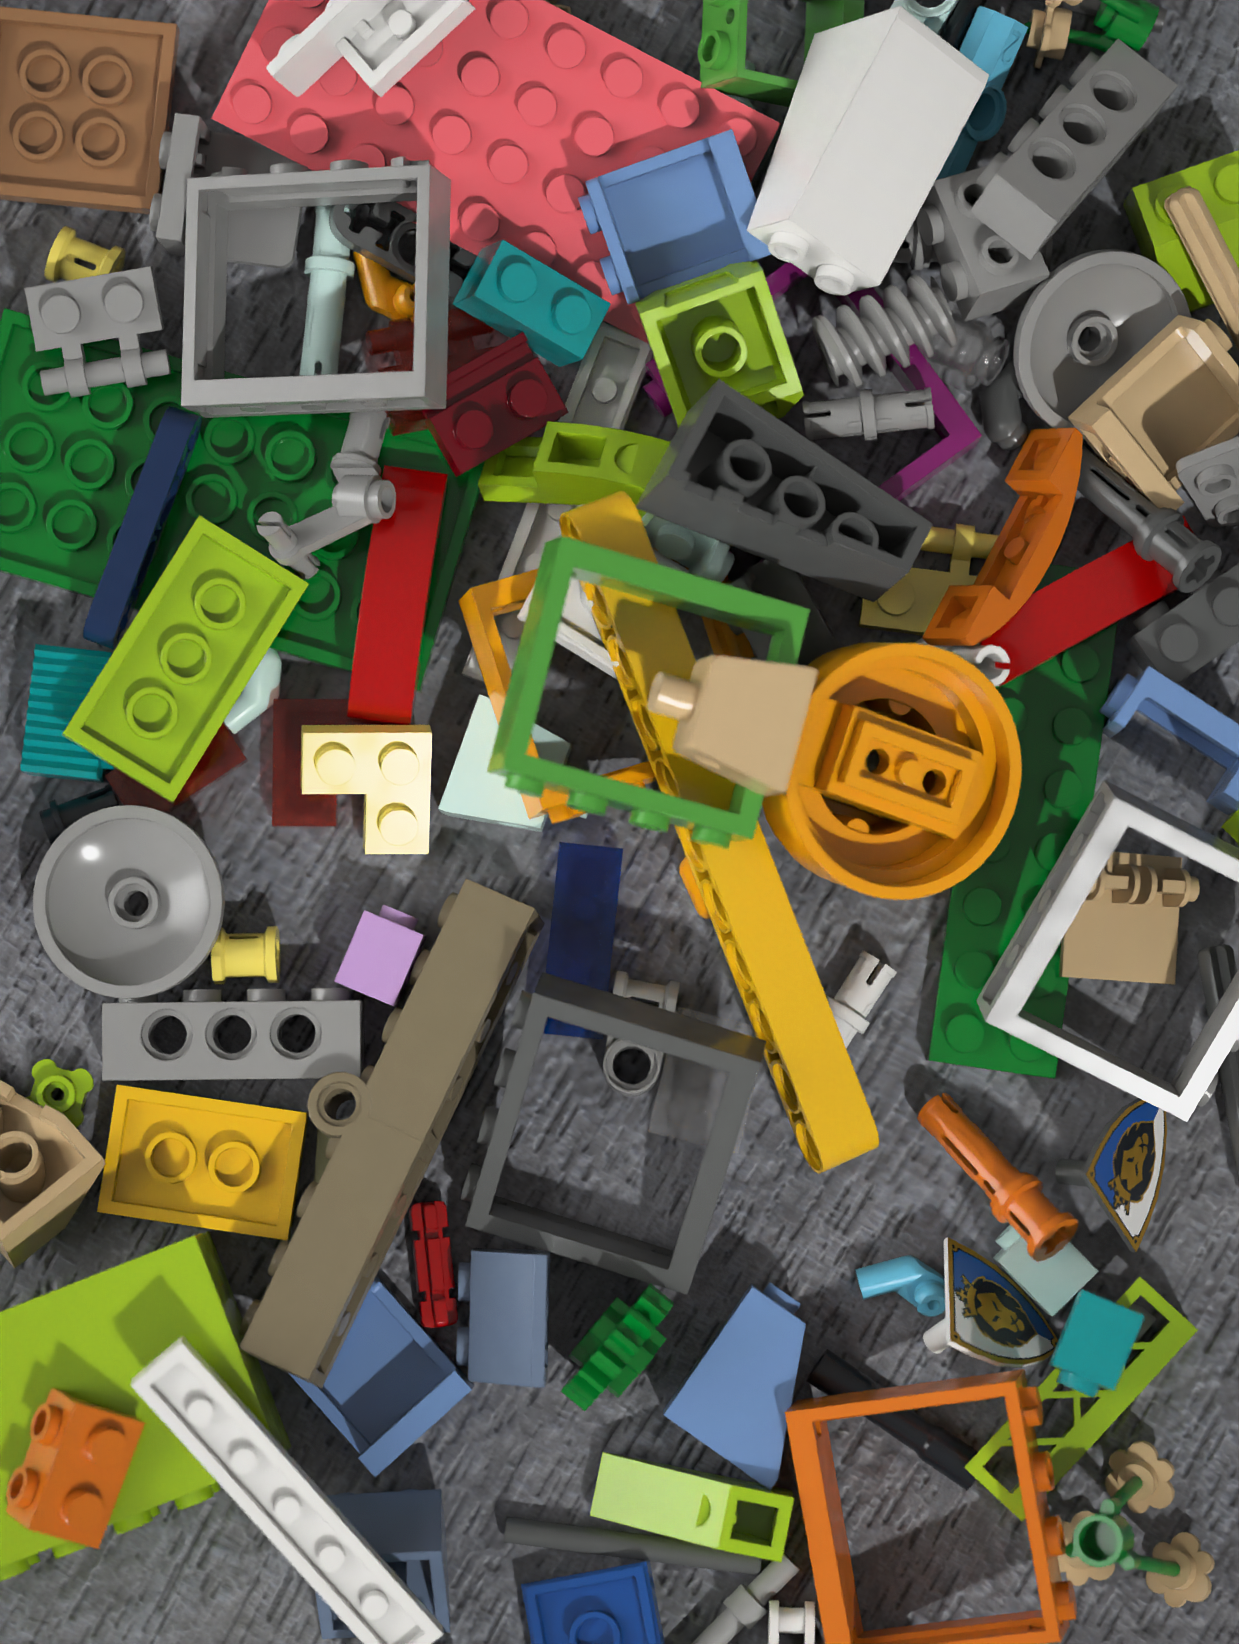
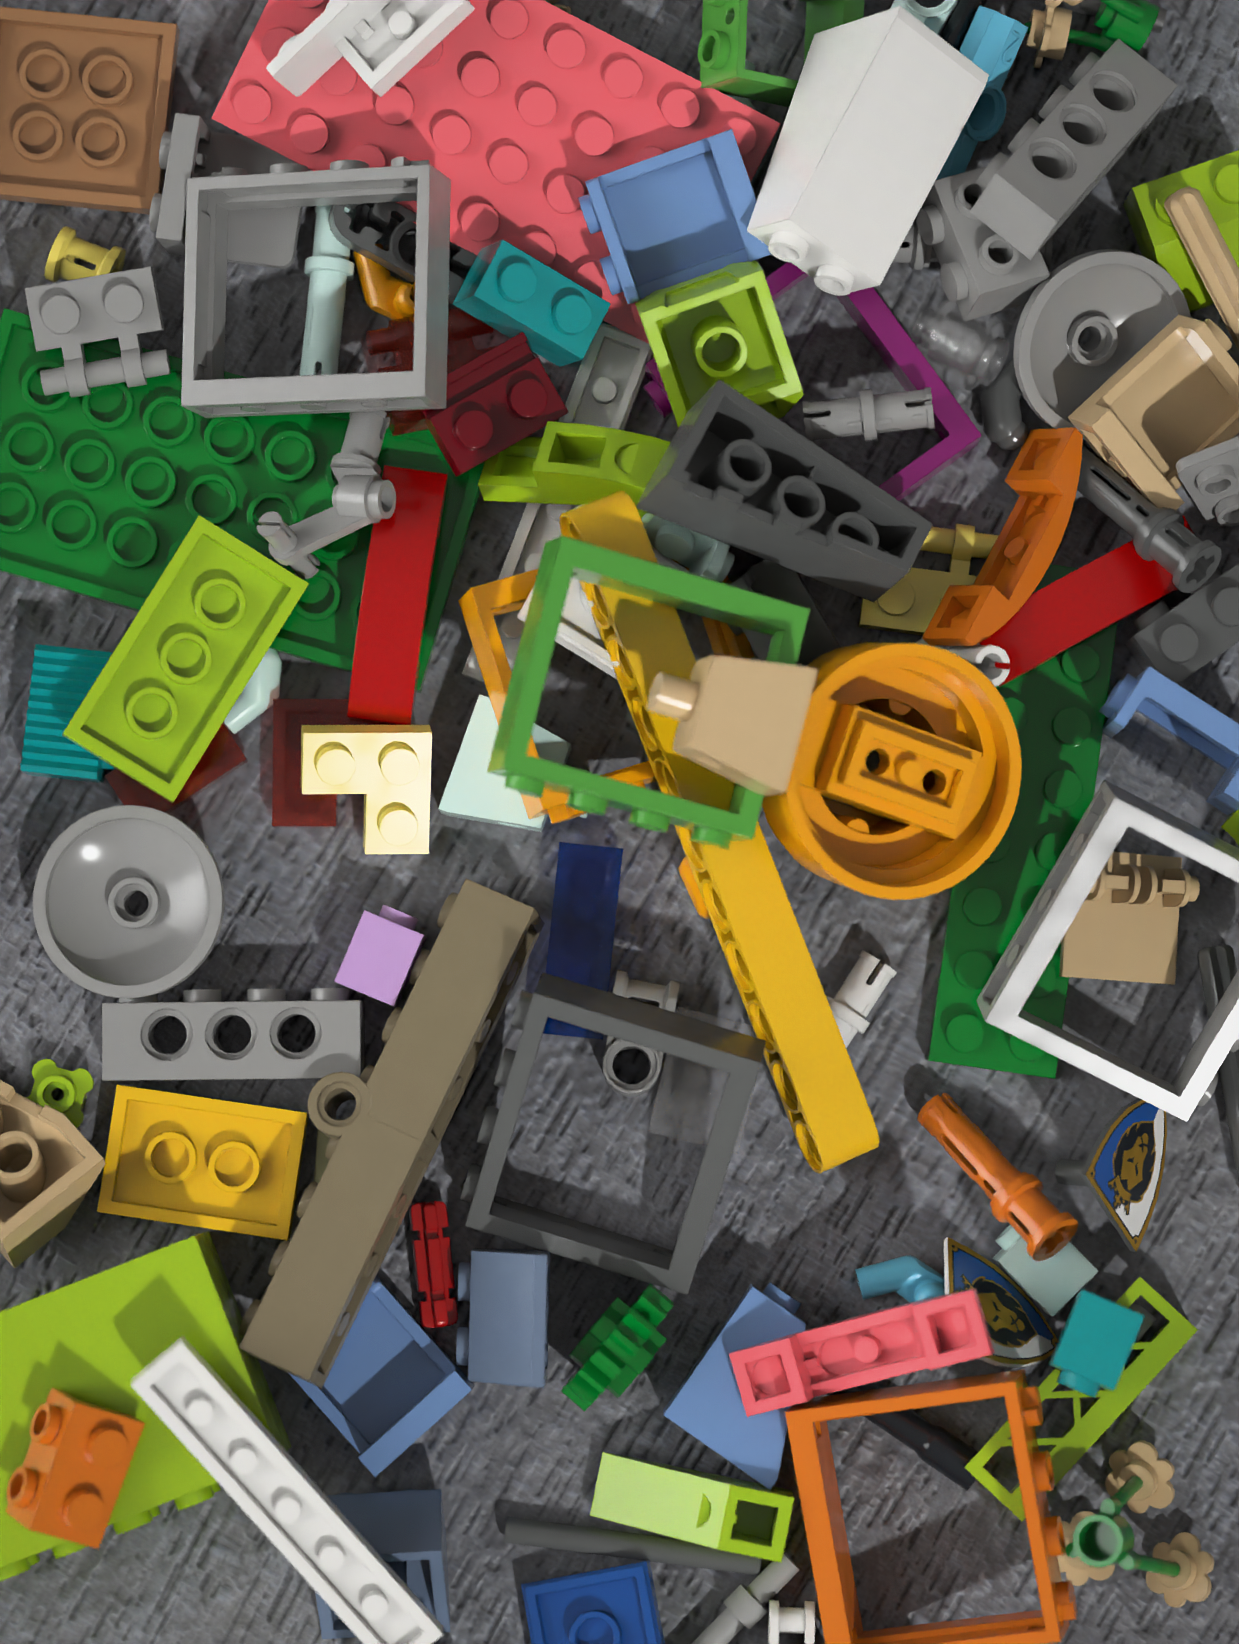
black pin [39,783,120,845] -> none
dark blue beam [83,406,202,650] -> none
light yellow bush [211,926,280,984] -> none
light grey piece [812,275,958,388] -> none
none -> coral slope [729,1288,994,1417]

